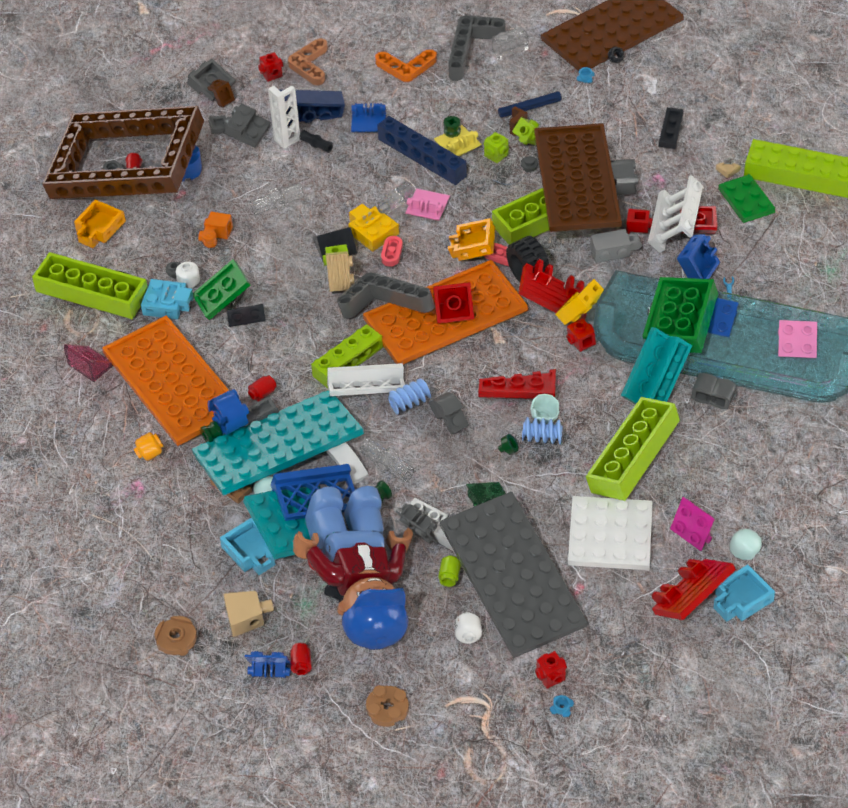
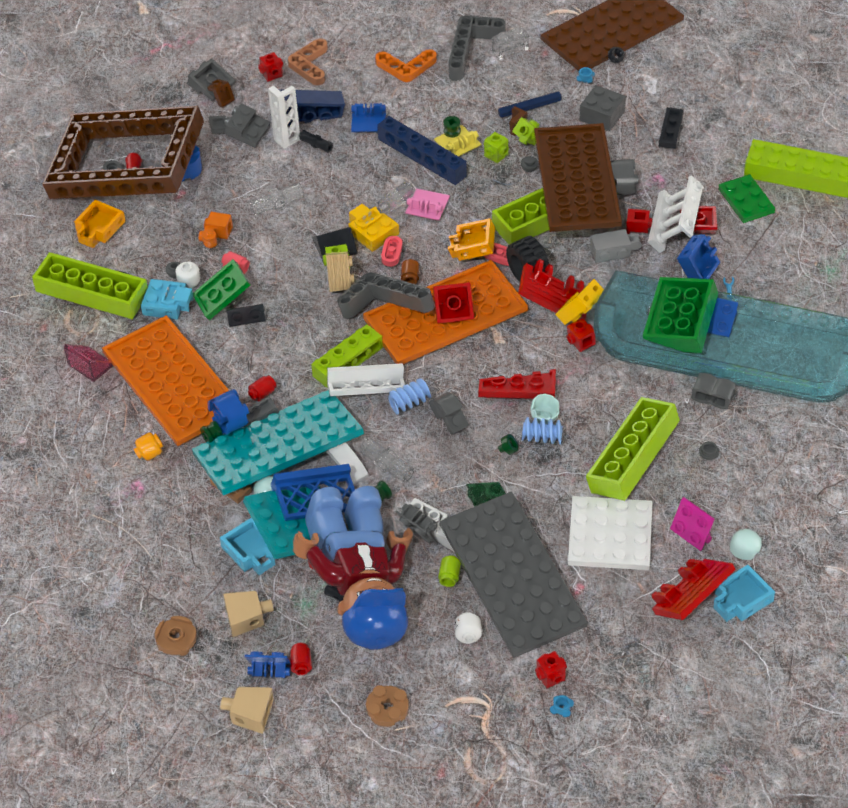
teal slope [621,327,692,405] -> none
tan tile [716,162,741,179] -> none
bright pink hinge [778,320,817,358] -> none
none -> tan torso [220,687,274,734]
none -> coral brick [221,251,250,274]
none -> dark orange brick [401,259,420,284]
none -> dark grey brick [579,85,626,131]
none -> dark grey plate [699,441,719,460]

